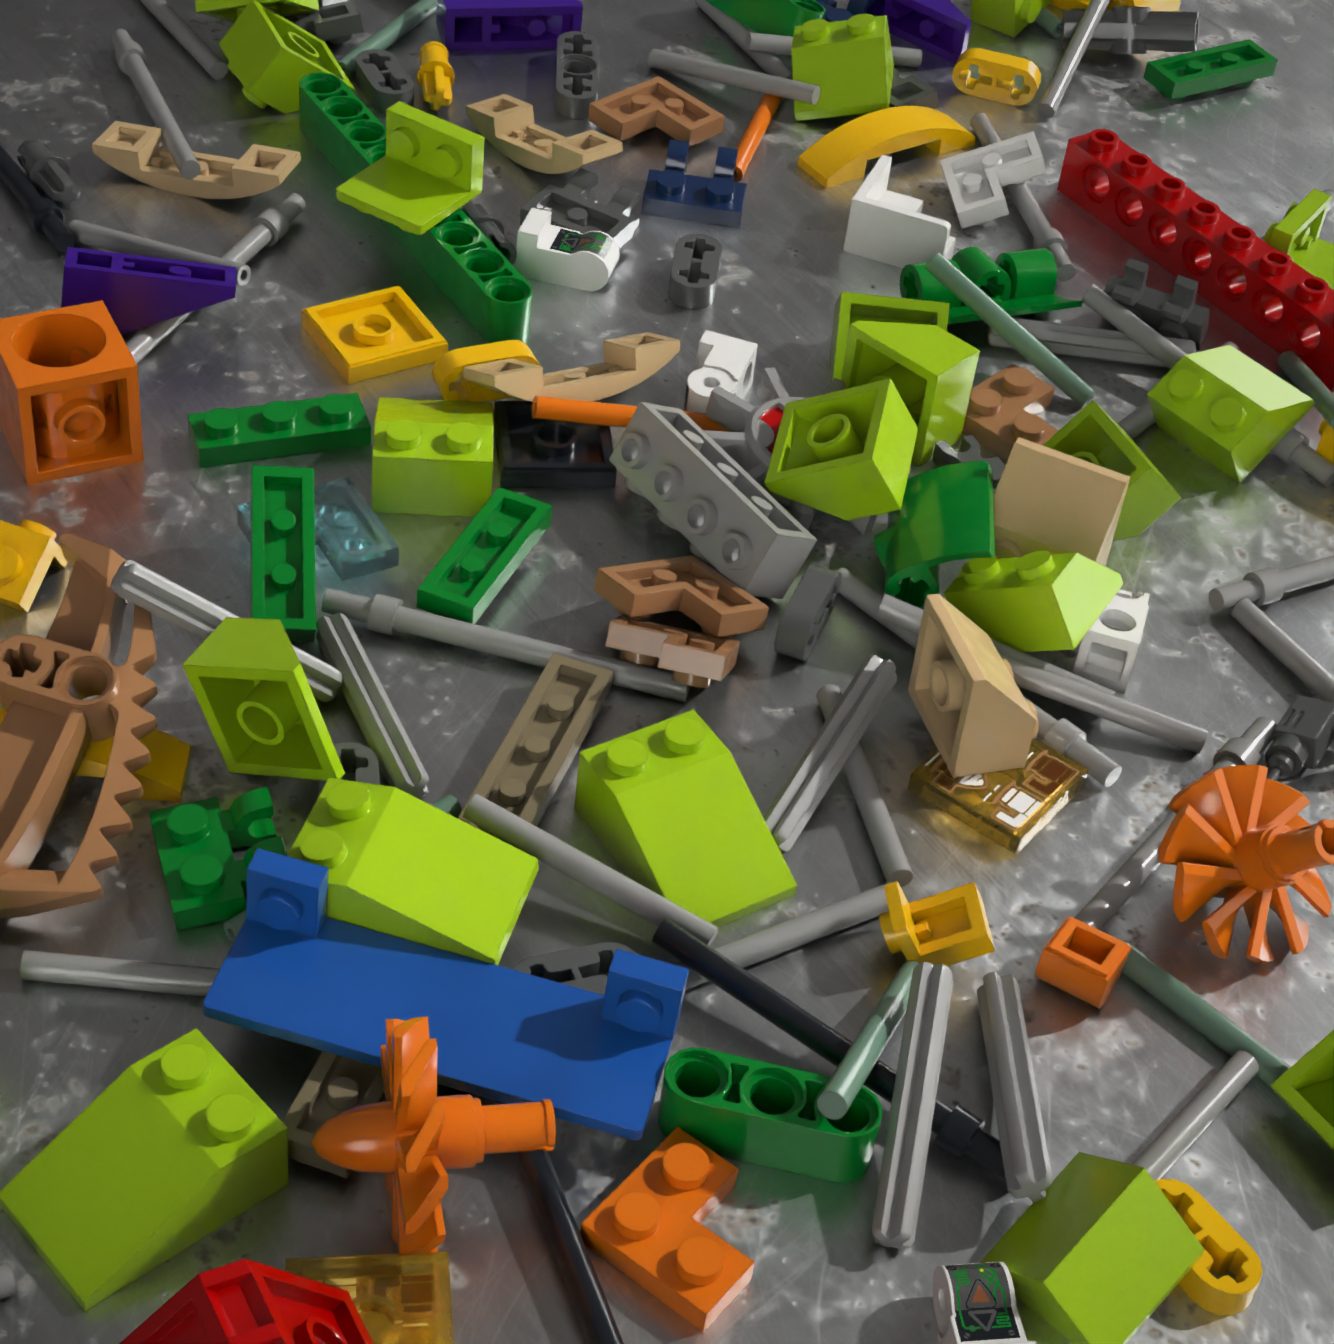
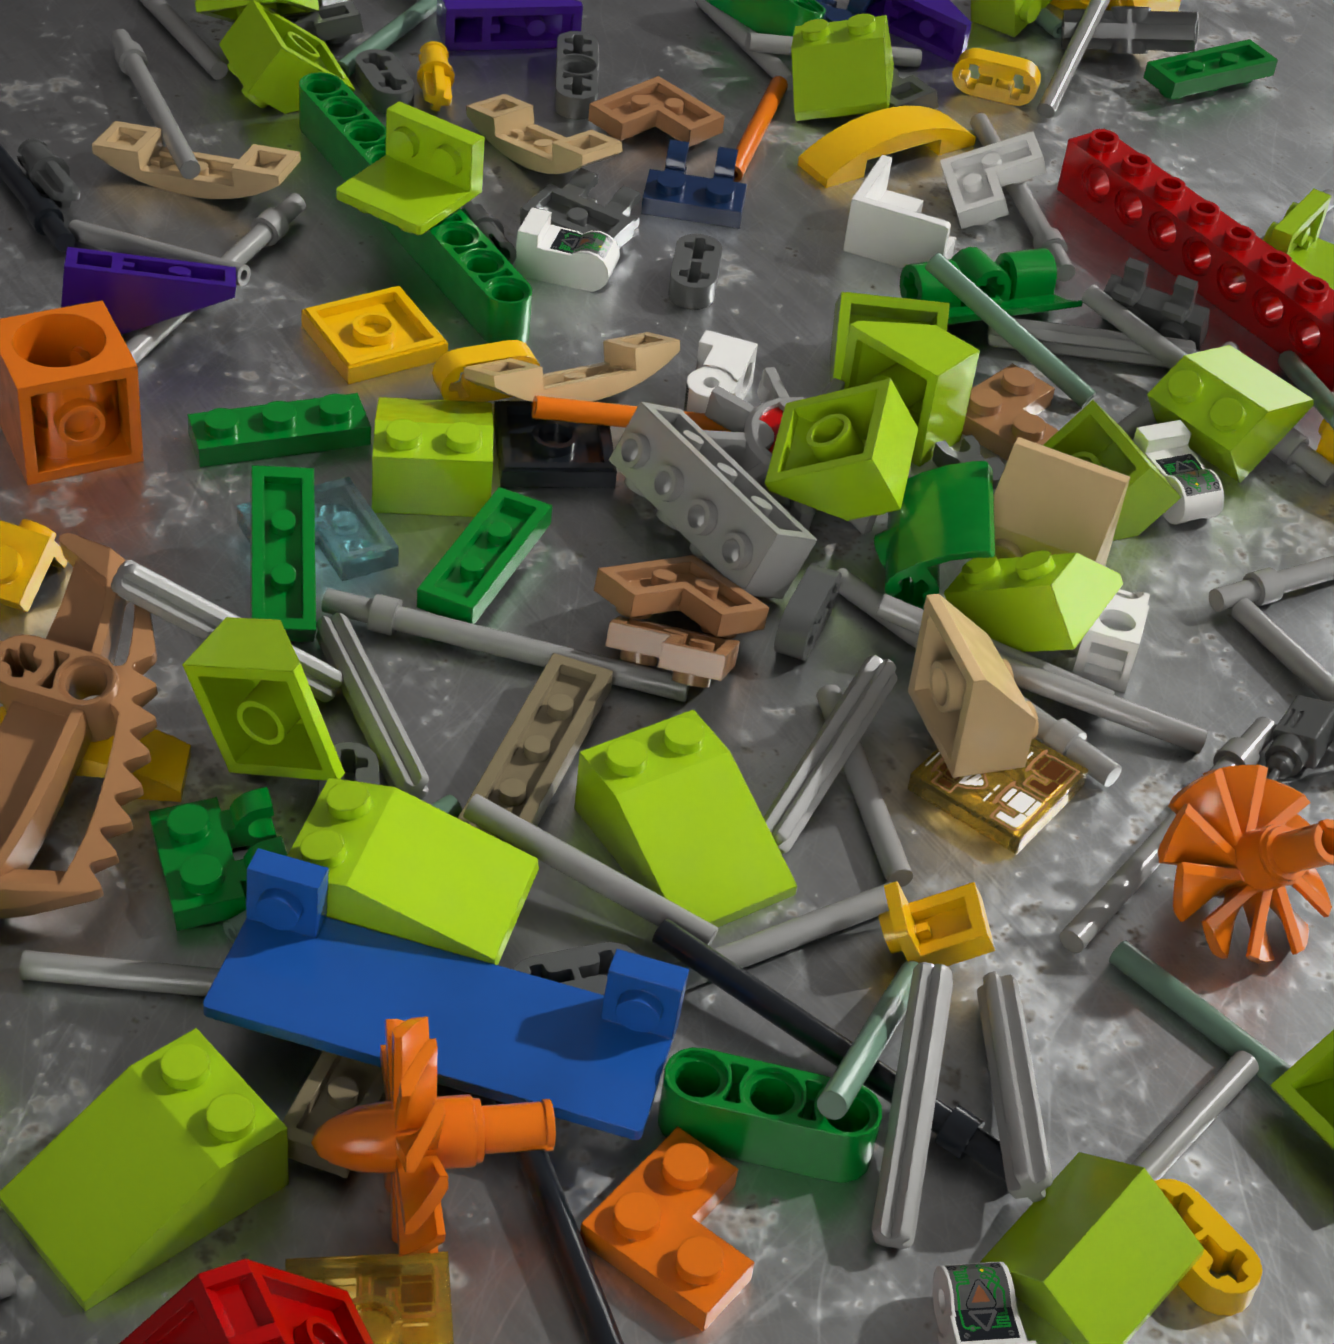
light grey bar [648,49,820,105] -> none
orange brick [1035,916,1132,1009] -> none
none -> white leg [1133,420,1224,525]

